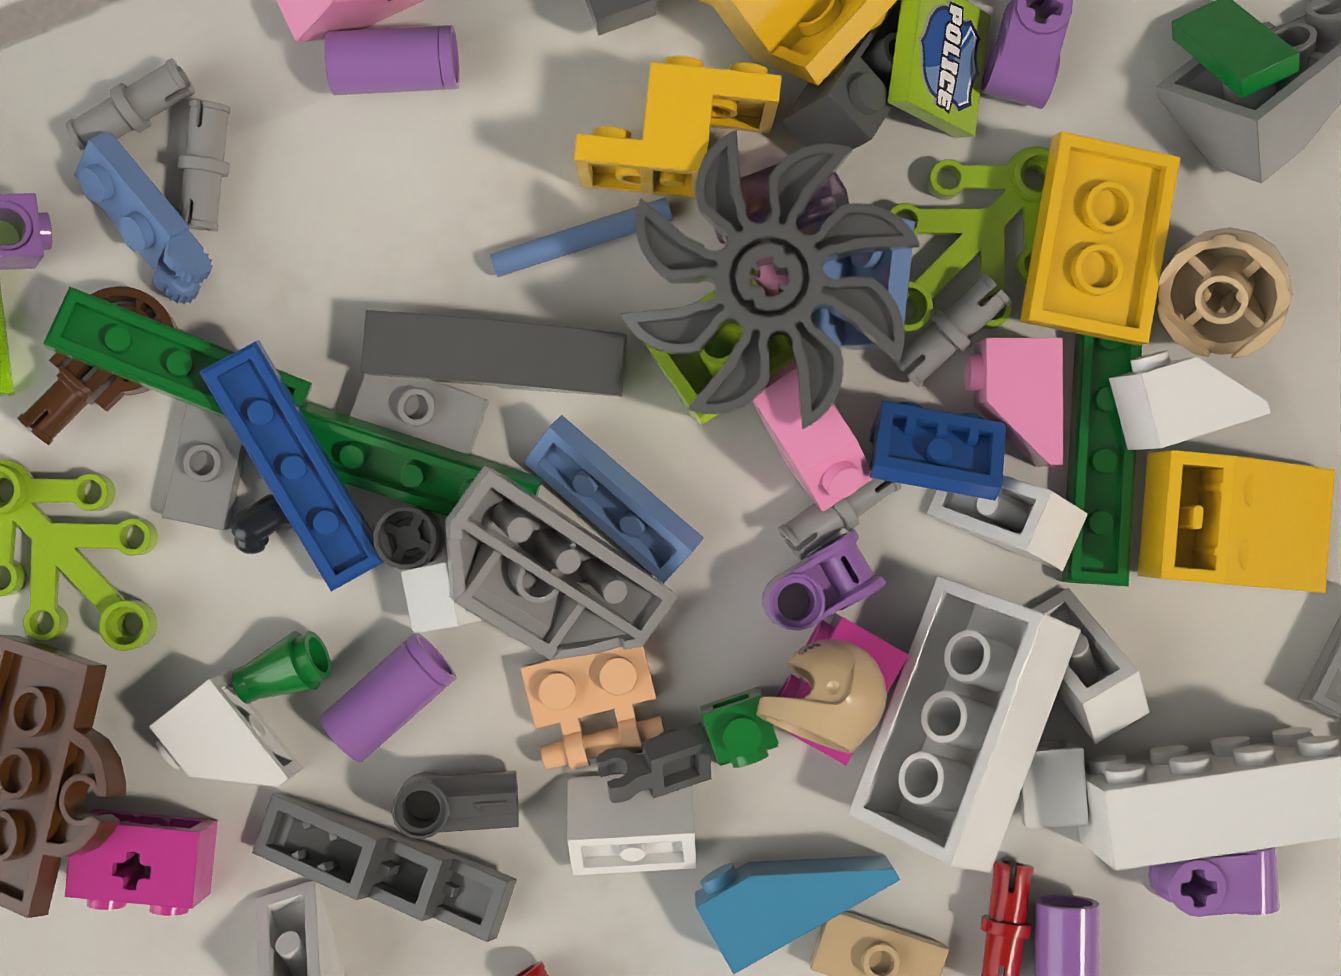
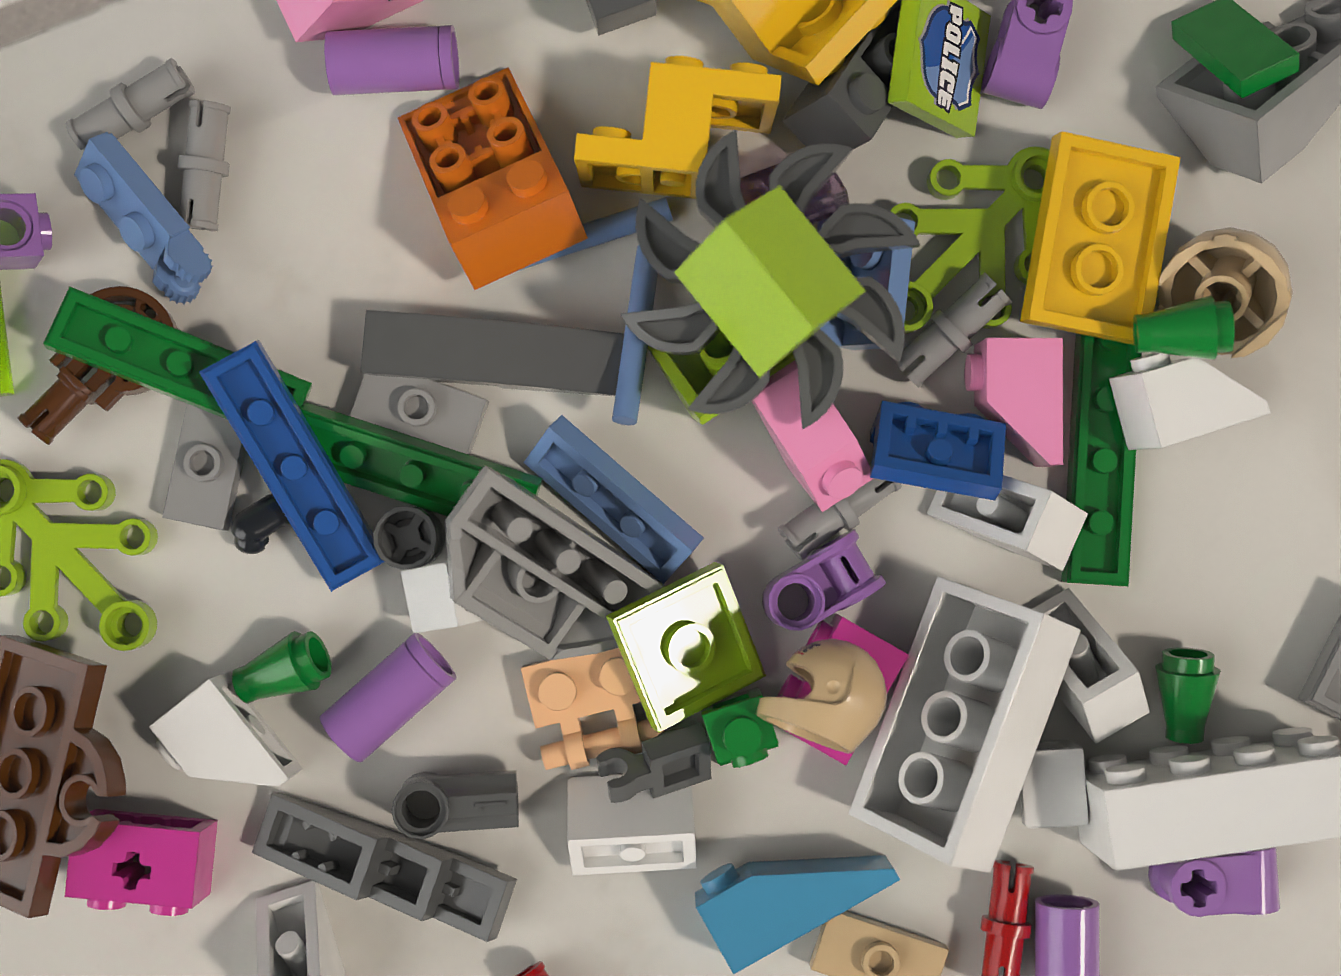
yellow slope [1137,450,1335,593] -> none
none -> orange slope [397,67,588,290]
none -> tile [606,562,766,732]
none -> medium blue bar [612,245,658,425]
none -> lime slope [674,185,866,378]
none -> green cone [1133,295,1235,360]
none -> green cone [1155,647,1221,744]

